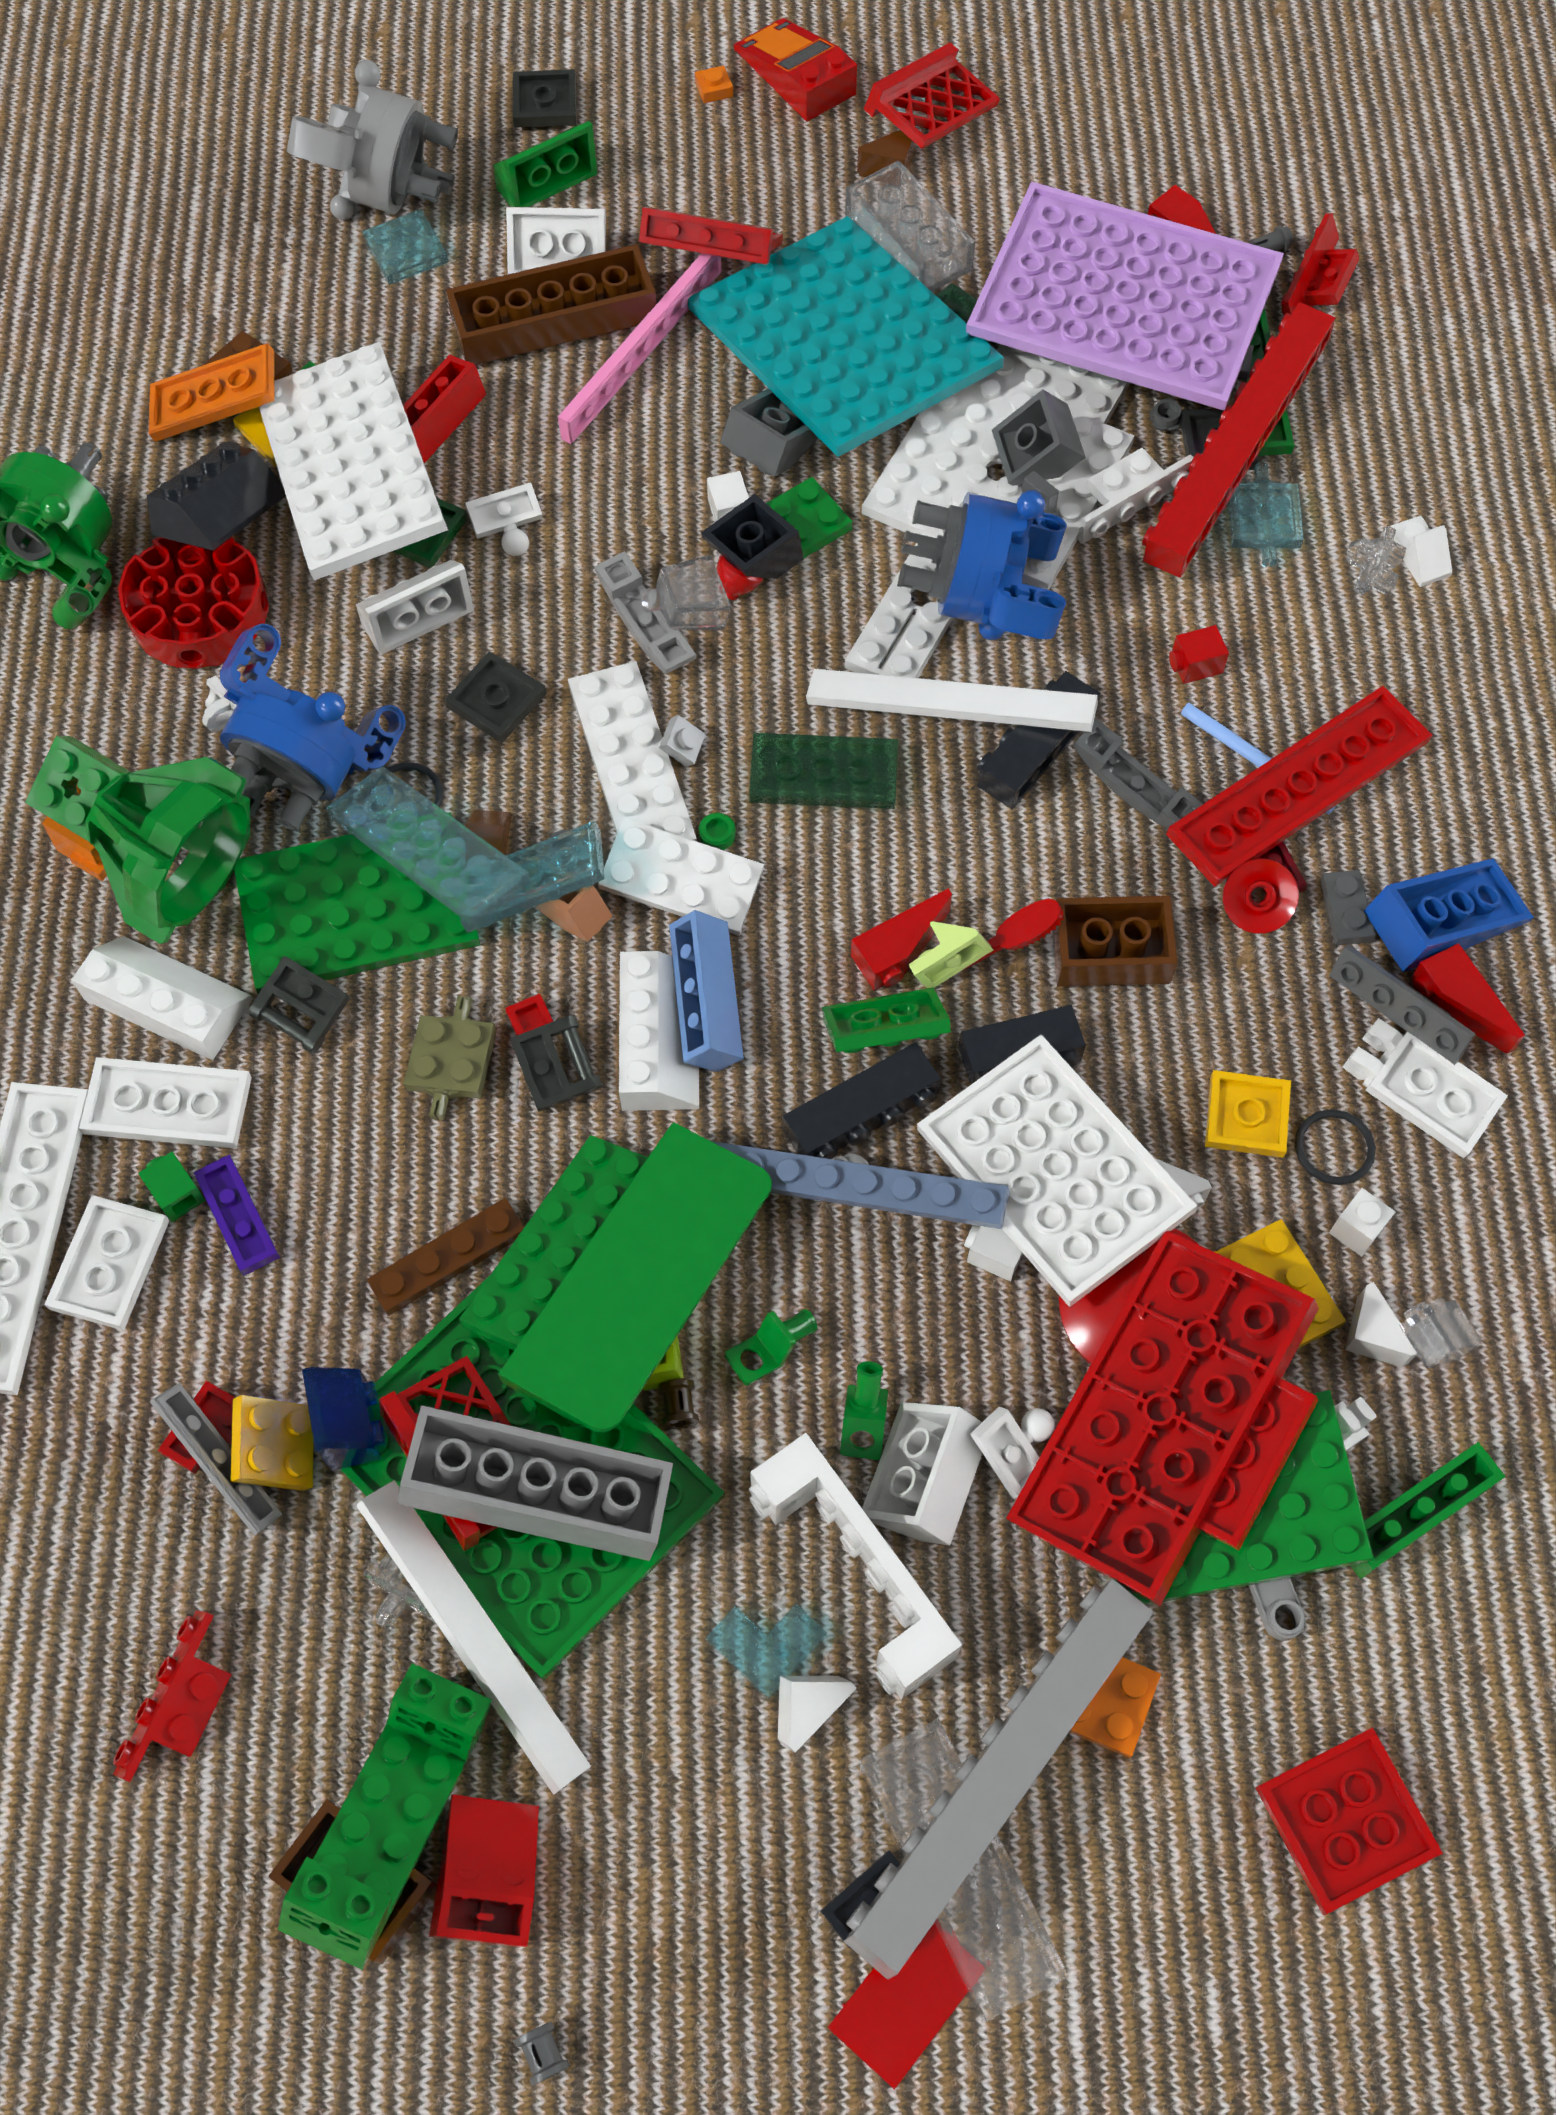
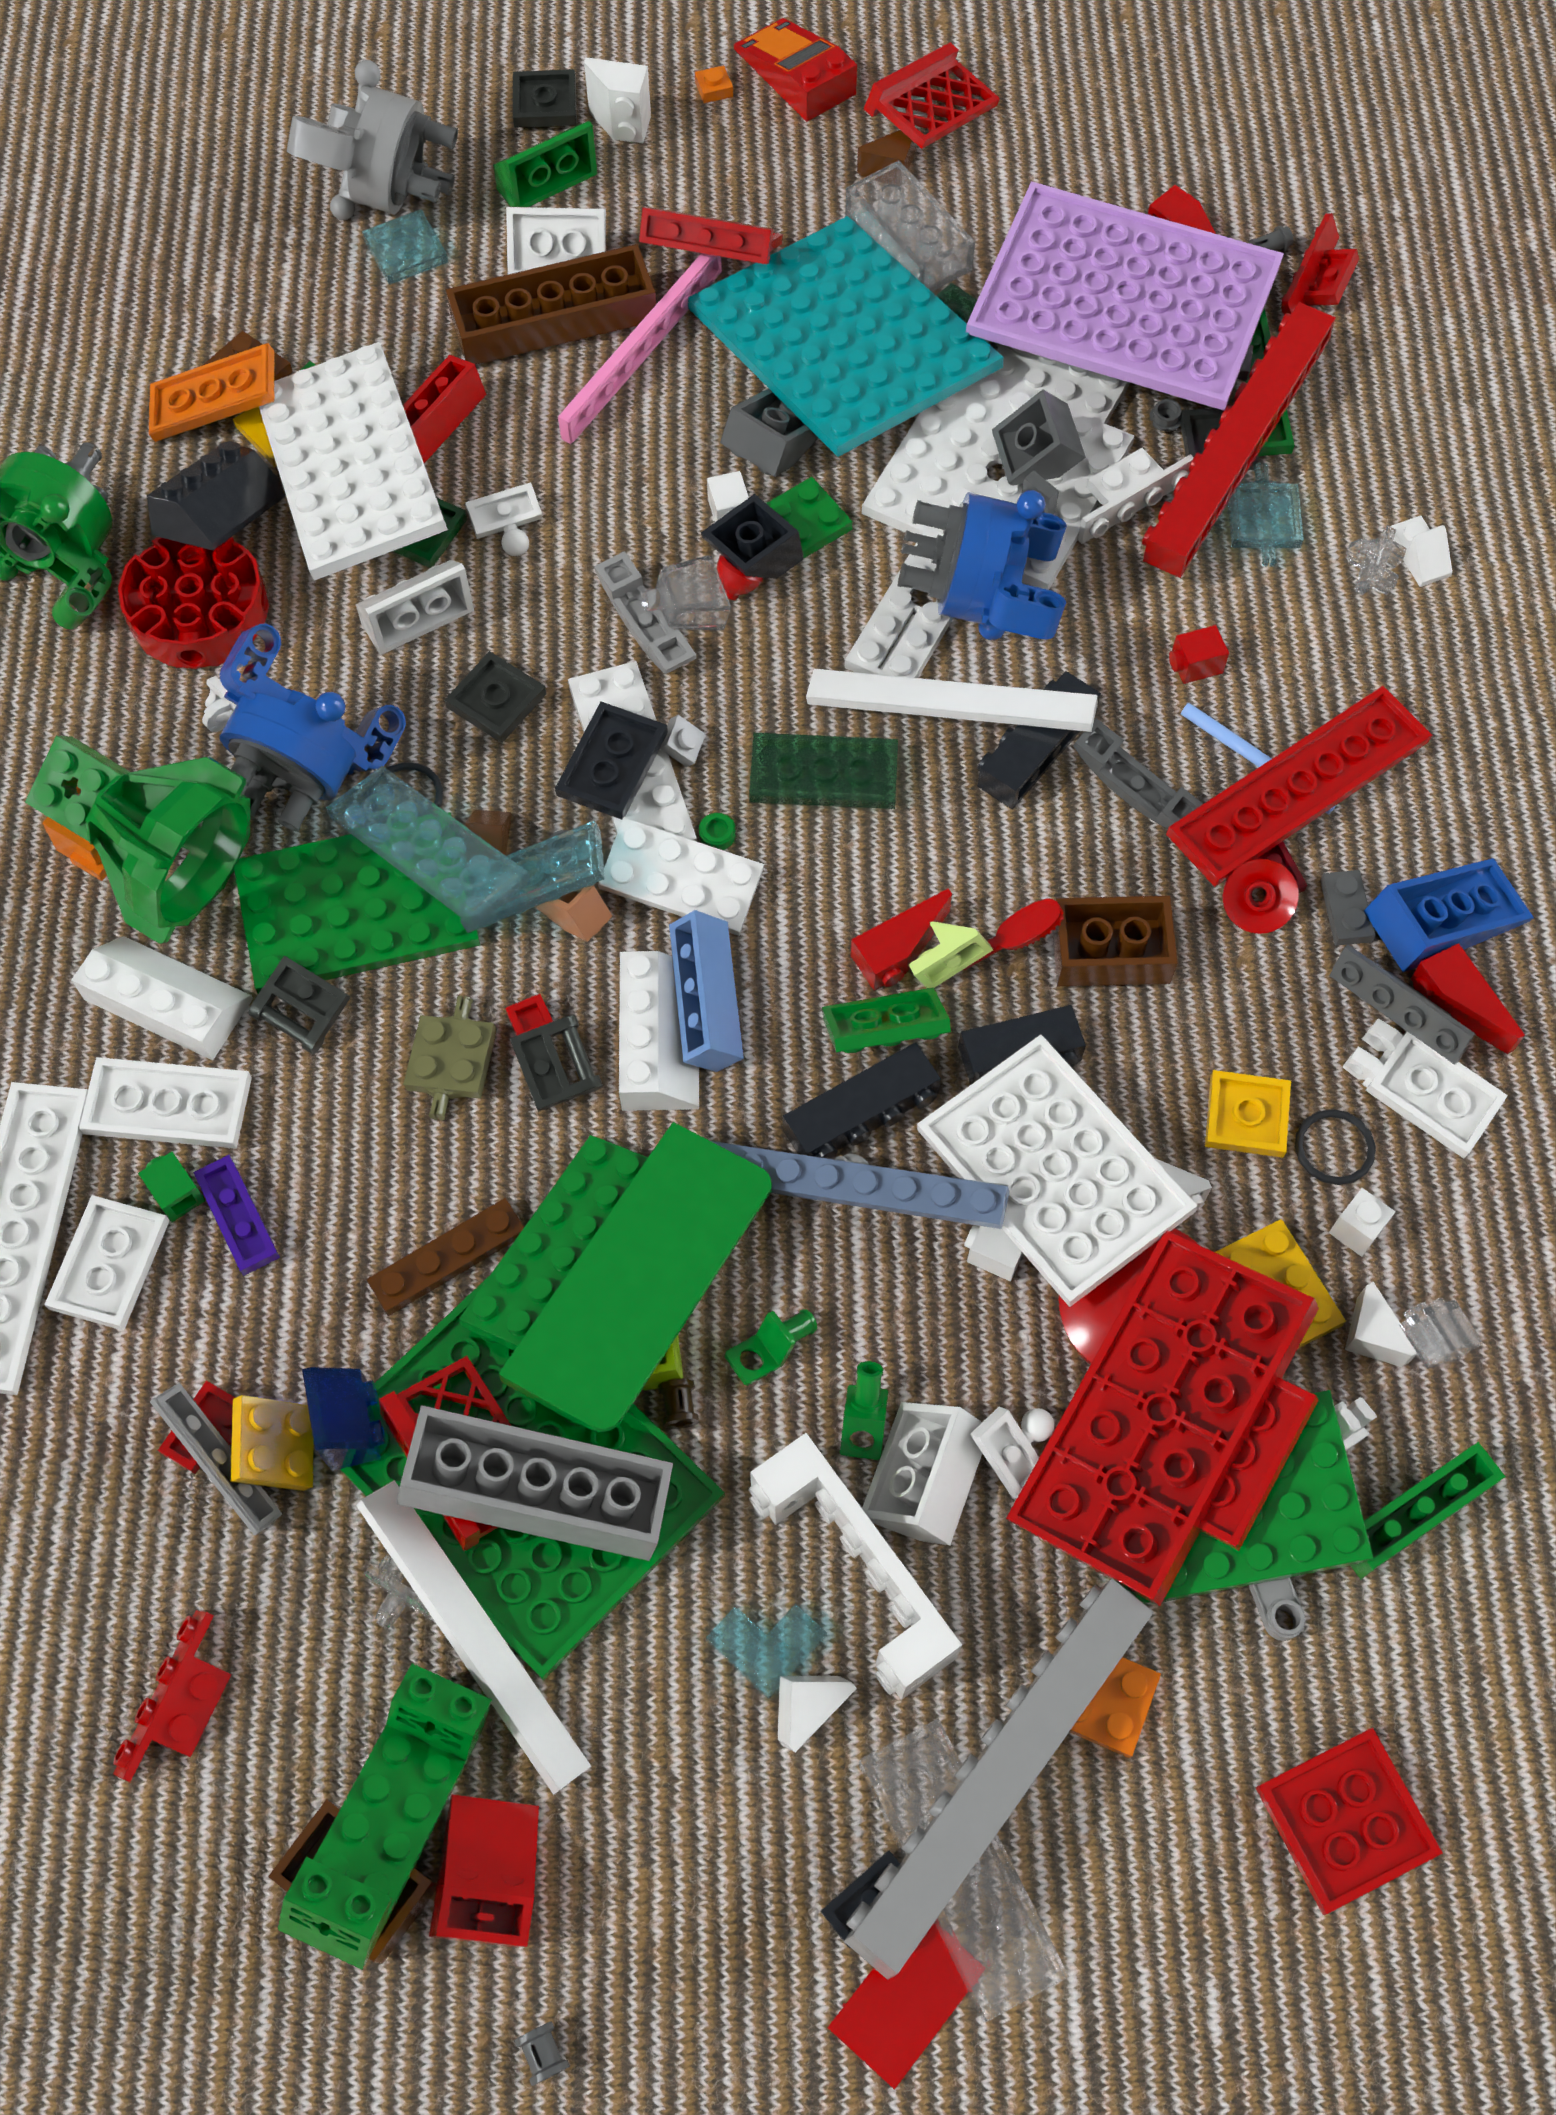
none -> black plate [555,701,668,820]
none -> white slope [584,57,651,144]

